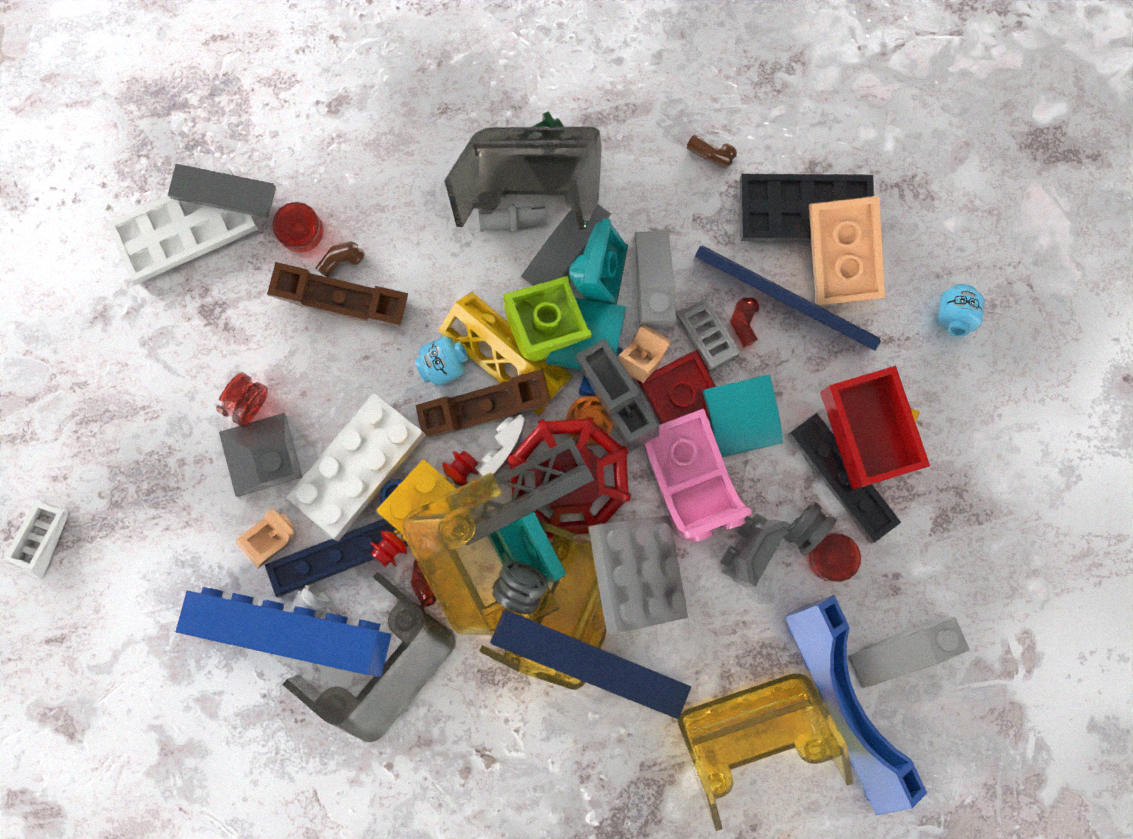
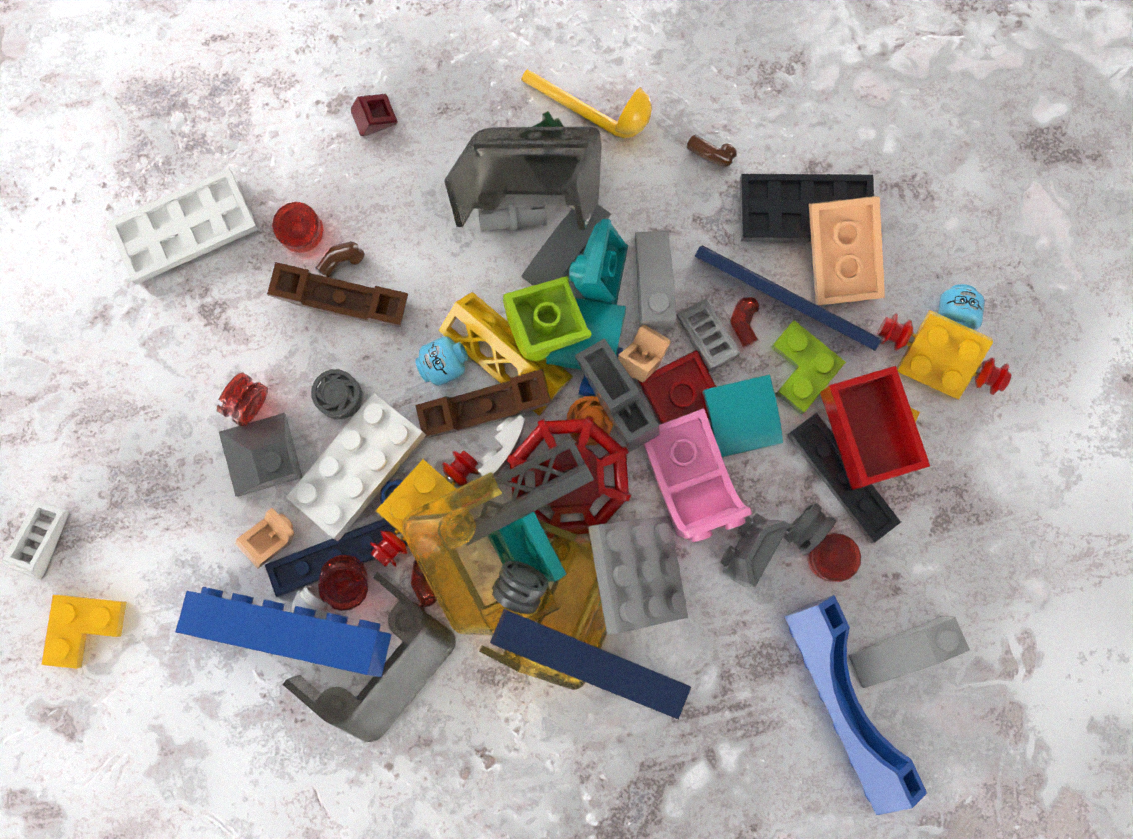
dark grey tile [168,164,276,219] -> none
clear yellow windscreen [678,674,854,831] -> none
none -> yellow plate [41,595,126,669]
none -> dark grey wheel [311,369,363,420]
none -> clear red wheel [318,555,368,611]
none -> dark red slope [350,94,398,136]
none -> yellow piece [521,69,652,139]
none -> lime plate [771,320,846,415]
none -> yellow plate [877,310,1012,400]

